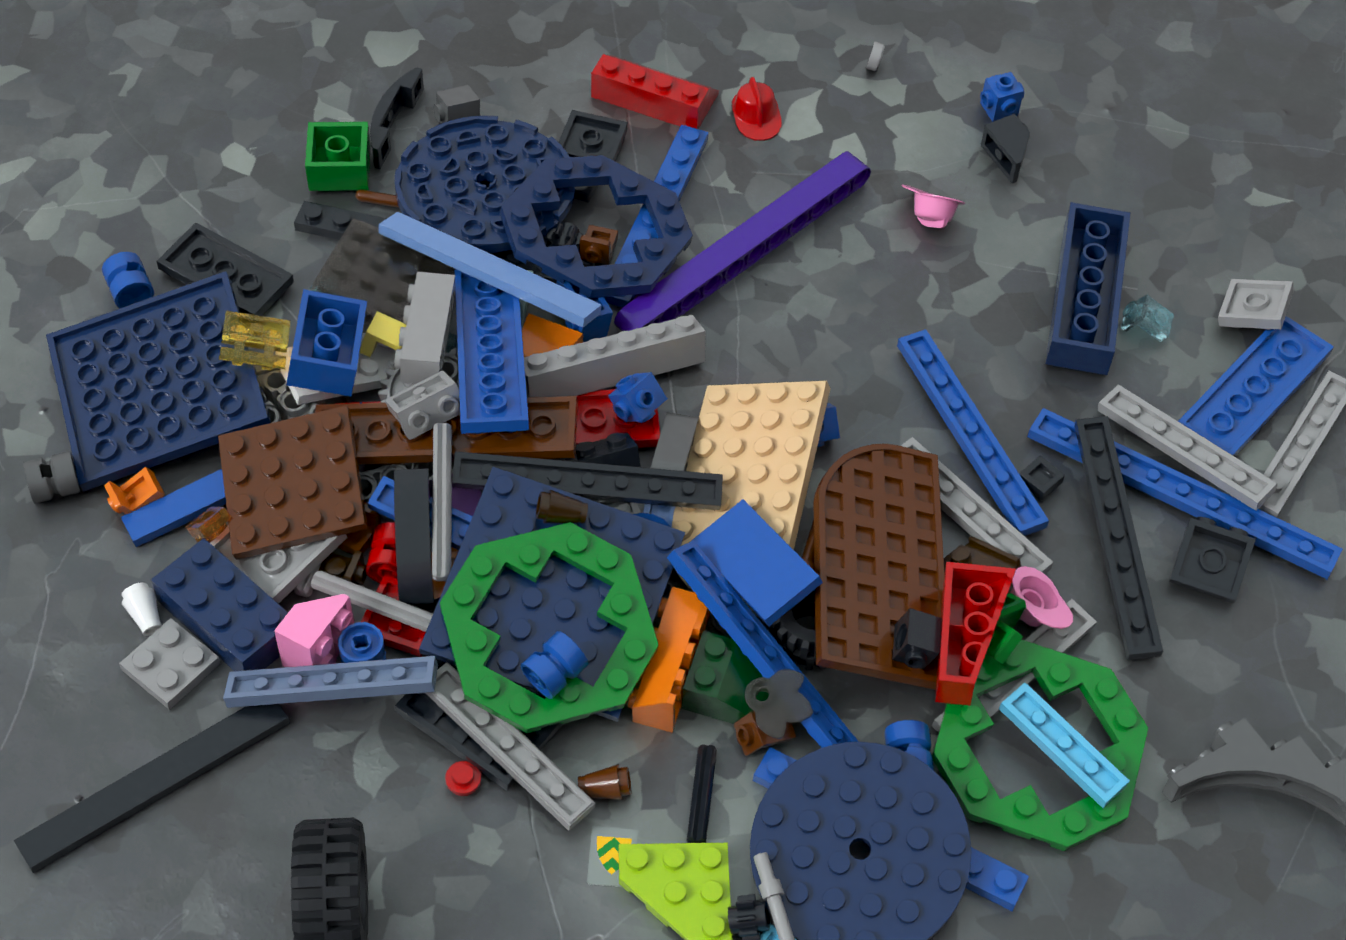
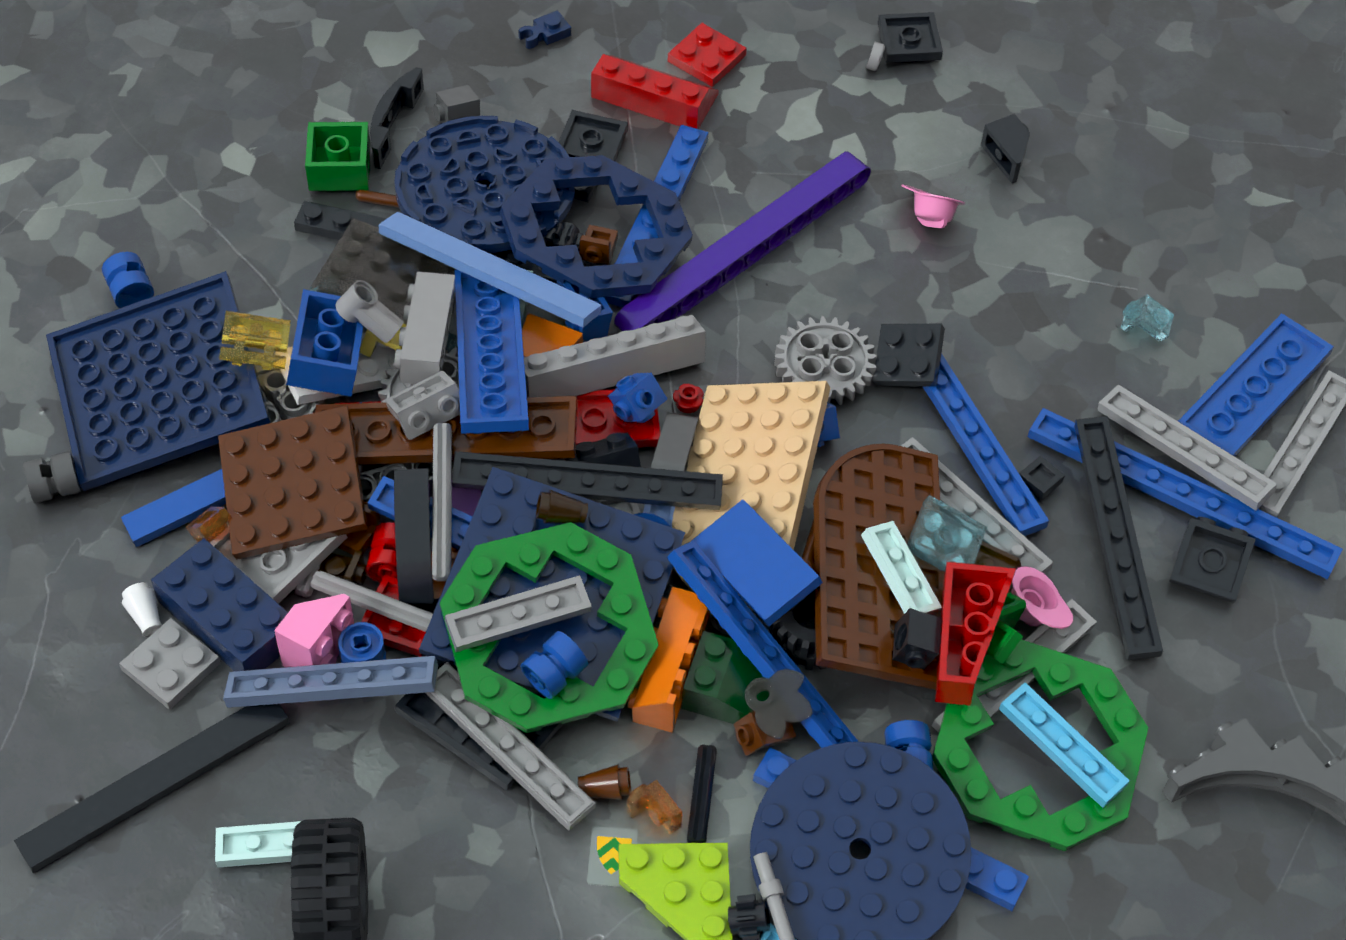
orange bracket [104,467,165,514] -> none
black plate [156,223,294,322] -> none
red plate [445,761,481,796] -> none
red piece [732,77,782,141] -> none
blue brick [980,72,1024,122] -> none
dark blue brick [1045,202,1131,375] -> none
light grey plate [1218,279,1294,330] -> none
none -> light aqua plate [215,821,301,868]
none -> light grey piece [335,280,404,343]
none -> light grey plate [445,575,592,652]
none -> dark blue plate [518,10,571,49]
none -> clear orange bracket [627,779,682,834]
none -> red plate [667,23,747,87]
none -> red plate [673,384,704,413]
none -> light grey gear [774,316,877,405]
none -> light aqua plate [861,521,942,615]
none -> black plate [873,323,945,386]
none -> black plate [878,12,943,63]
none -> clear light blue plate [907,495,987,572]

